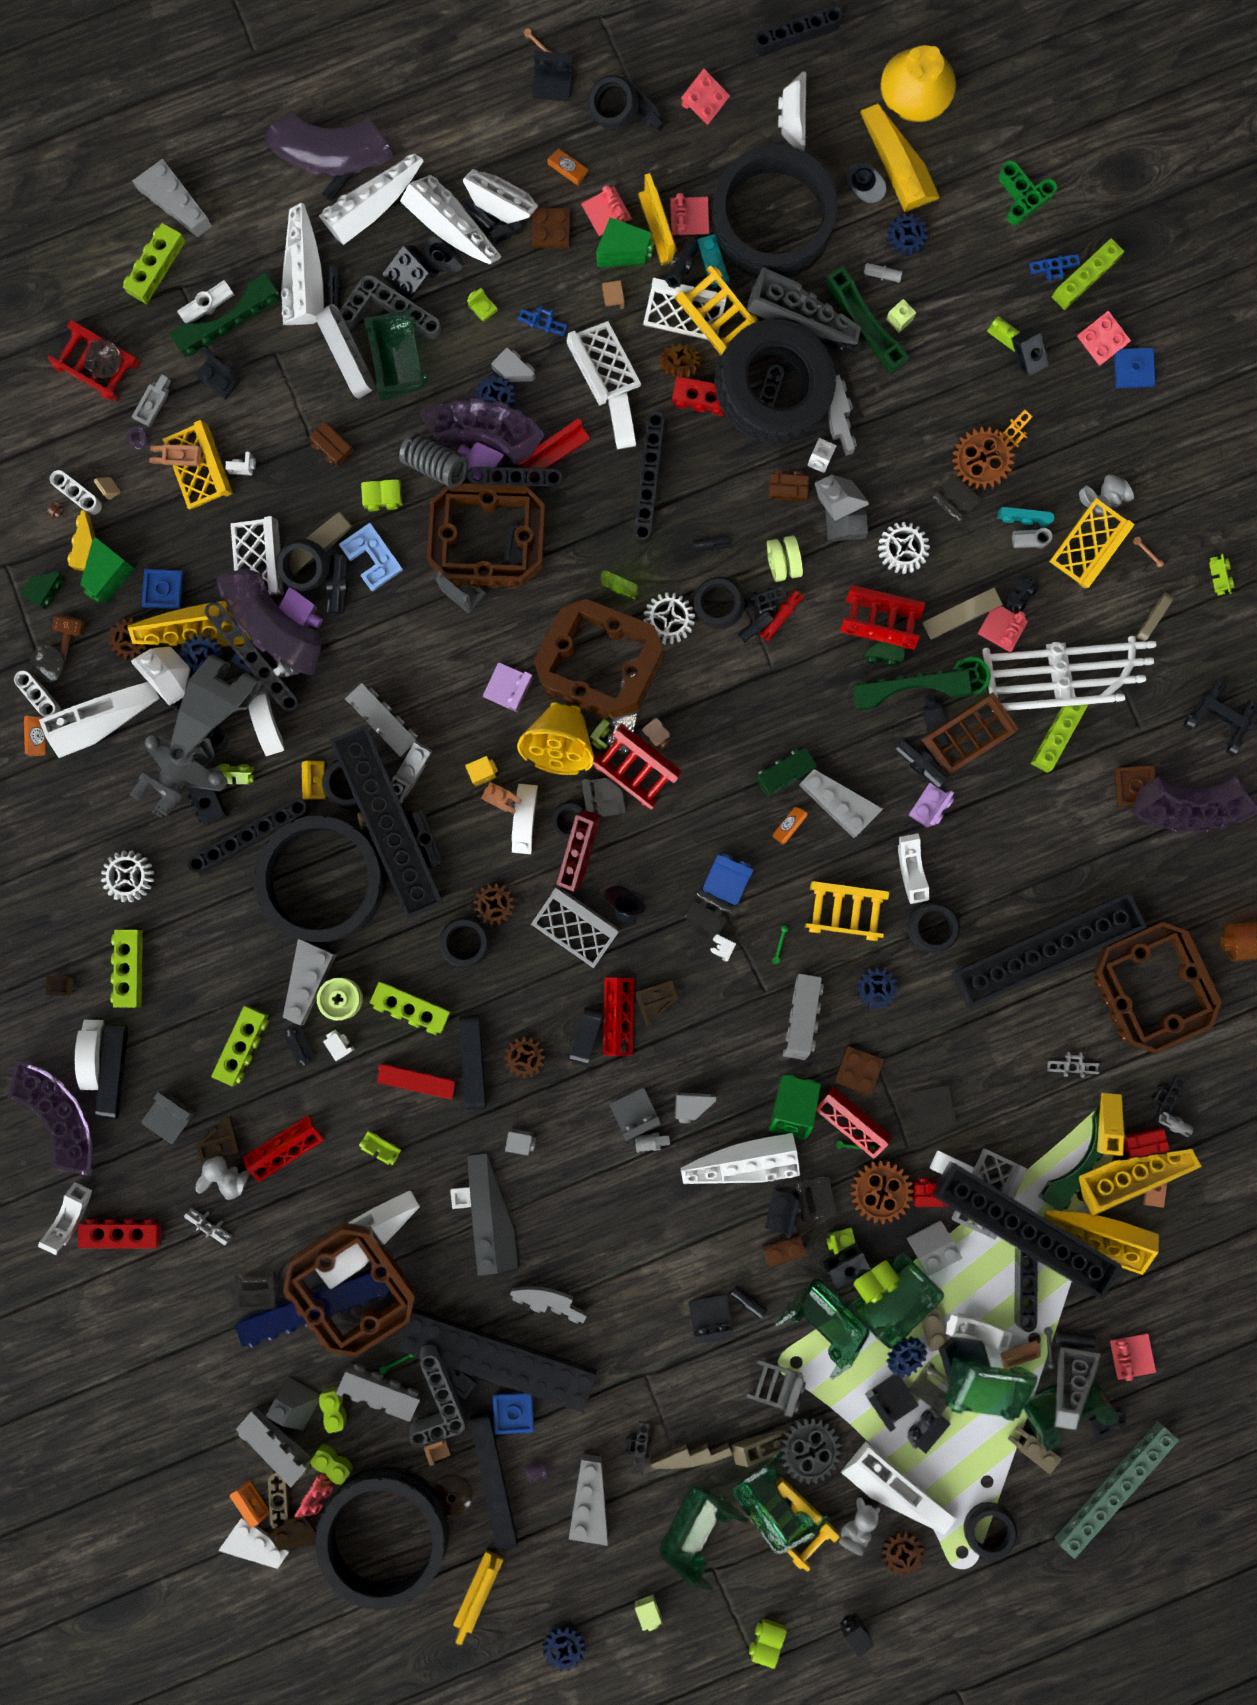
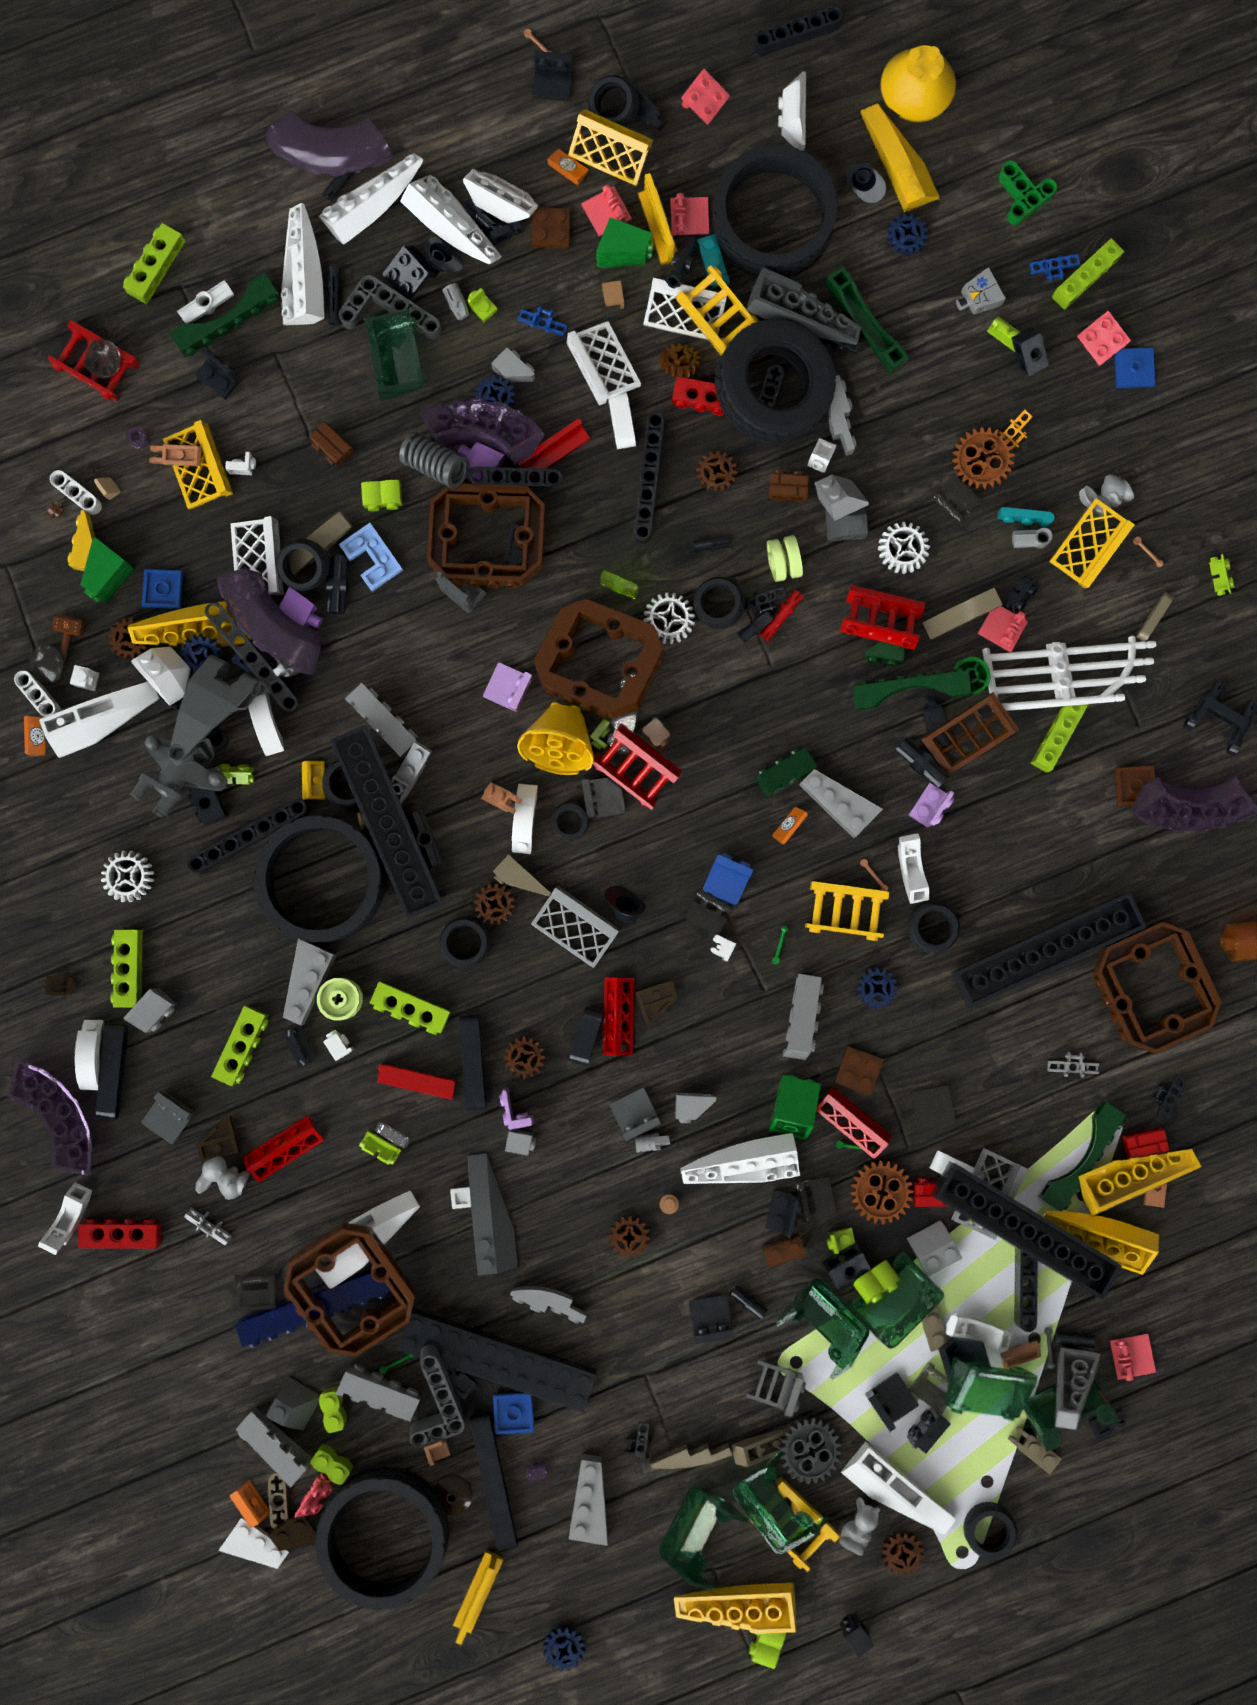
dark green slope [20,572,65,609] -> none
light grey wedge [132,159,212,237] -> none
light grey hinge [132,374,171,428] -> none
beam [316,304,375,399] -> none
yellow brick [465,756,498,786] -> none
dark red brick [556,809,602,891] -> none
yellowish green brick [635,1595,662,1631] -> none
light grey axle [864,263,902,283] -> none
yellowish green brick [886,299,916,332] -> none
dark blue gear [886,1336,928,1378] -> none
sand green brick [1055,1421,1179,1559] -> none
yellow slope [1097,1093,1124,1156] -> none
light grey pin [1159,1112,1193,1137] -> none
none -> white brick [70,665,100,691]
none -> light grey slope [124,988,177,1033]
none -> clear beam [375,1121,411,1149]
none -> light grey hinge [442,283,469,320]
none -> dark tan slope [493,854,551,897]
none -> lavender bracket [499,1088,534,1130]
none -> yellow fence [568,109,653,186]
none -> reddish brown gear [608,1215,650,1259]
none -> medium nougat plate [659,1194,679,1214]
none -> yellow wedge [674,1583,796,1634]
none -> reddish brown gear [696,450,737,493]
none -> nougat hinge [860,859,888,891]
none -> light grey torso [956,268,1005,314]

